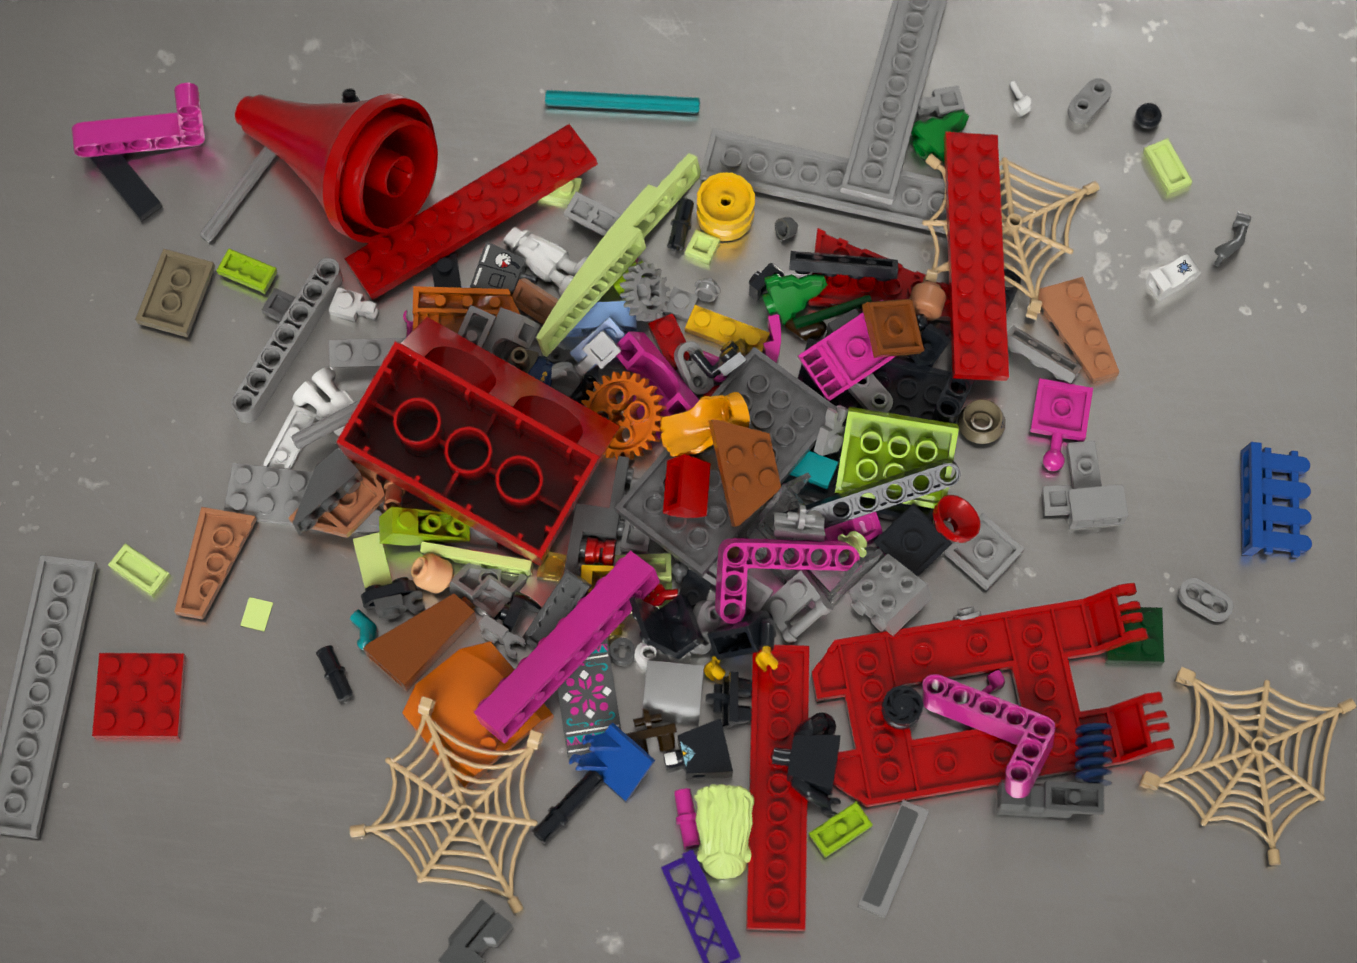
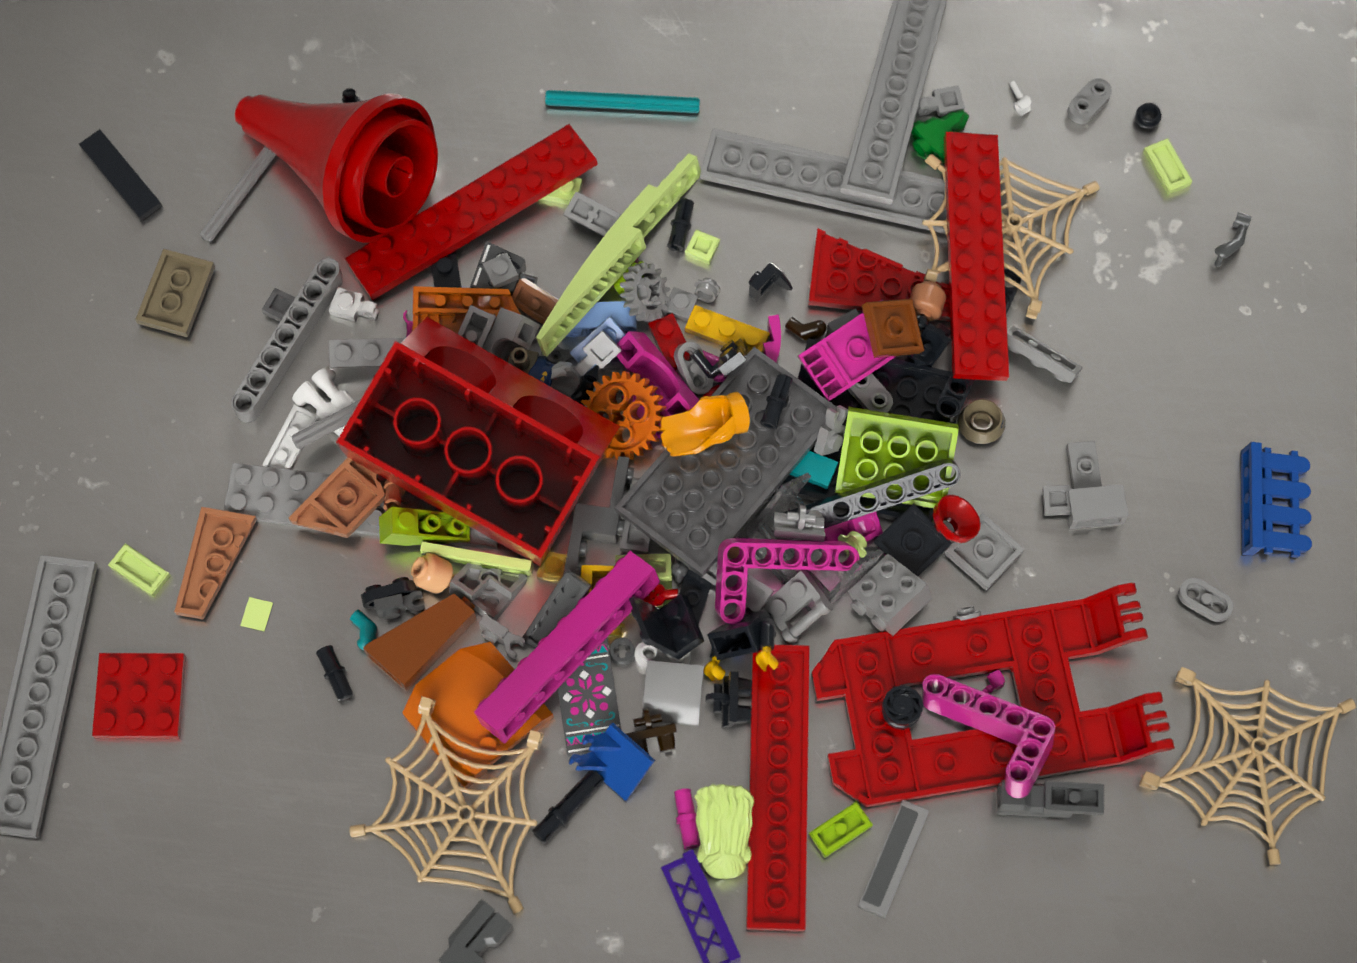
dark pink beam [72,83,205,157] -> none
lime plate [216,248,278,294] -> none
dark grey slope [292,448,363,534] -> none
yellowish green tile [353,532,392,588] -> none
black plate [499,590,542,632] -> none
white piece [503,227,588,296] -> none
red wheel [585,537,616,566] -> none
red brick [663,454,711,518] -> none
black torso [663,719,733,780] -> none
light grey plate [690,600,721,654] -> none
yellow wheel [697,173,755,241] -> none
dark orange wing [709,420,781,527] -> none
green rock [761,274,827,325] -> none
black torso [772,712,841,815] -> none
dark grey hinge [775,217,798,239] -> none
black plate [789,251,898,281] -> none
dark green bar [793,295,872,329] -> none
dark pink plate [1030,378,1093,471] -> none
nougat wing [1038,277,1119,383] -> none
dark blue piece [1075,723,1112,786] -> none
dark green plate [1106,607,1164,665] -> none
white leg [1145,254,1201,302] -> none
none -> light grey plate [482,253,519,289]
none -> black axle [760,374,793,429]

